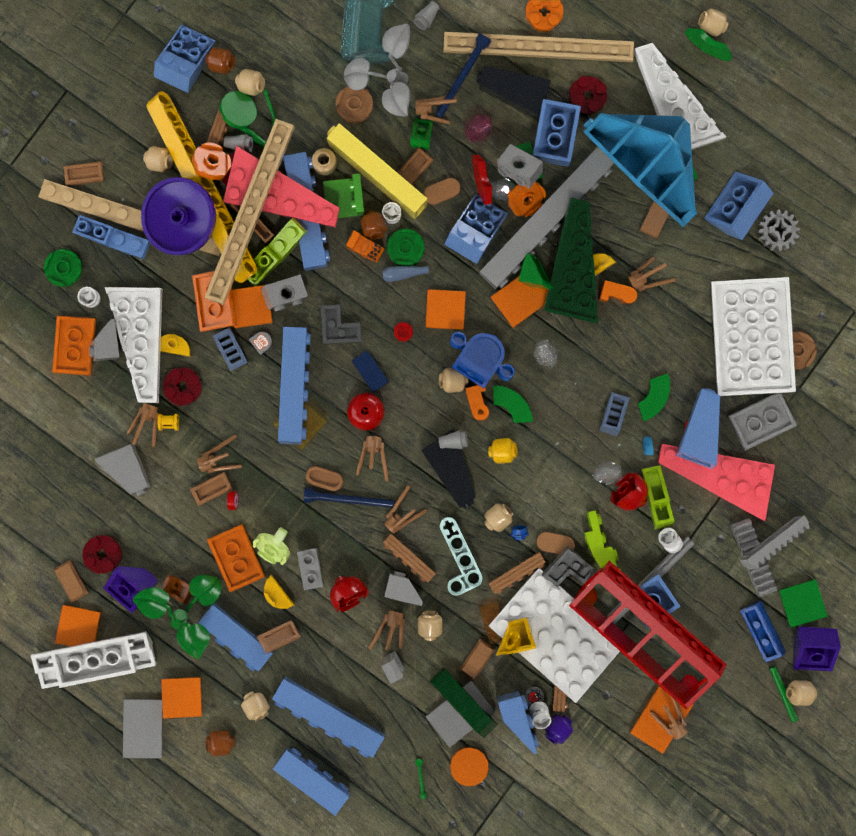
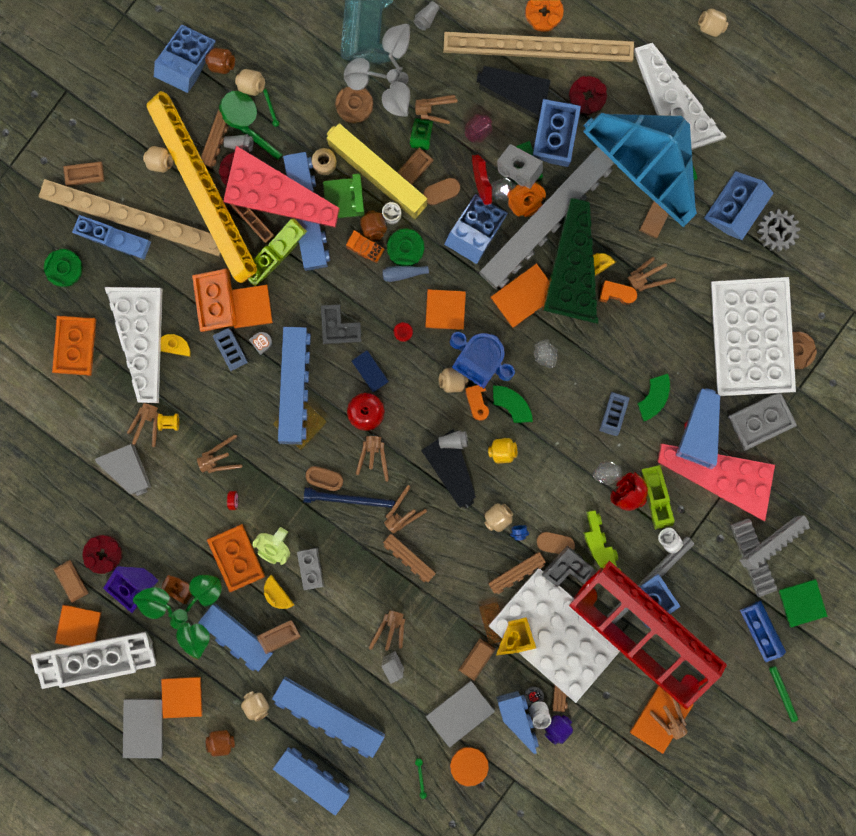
white wheel [77,287,101,308] -> none
light grey slope [89,319,119,362] -> none
dark purple dish [141,177,216,255] -> none
dark red plate [163,367,202,406] -> none
medium nougat tile [190,472,233,506] -> none
orange plate [192,143,231,180] -> none
tan plate [205,119,295,305] -> none
light grey brick [261,275,308,312] -> none
red cylinder [330,576,369,612] -> none
light grey slope [384,571,423,606] -> none
tan head [417,611,443,641] -> none
dark green beam [430,667,498,738] -> none
dark blue piece [436,33,492,118] -> none
light aqua beam [440,517,482,596] -> none
green slope [518,253,553,290] -> none
dark azure tile [643,436,653,455] -> none
green tile [685,28,733,62] -> none
tan head [786,680,817,706] -> none
dark purple slope [793,627,841,671] -> none

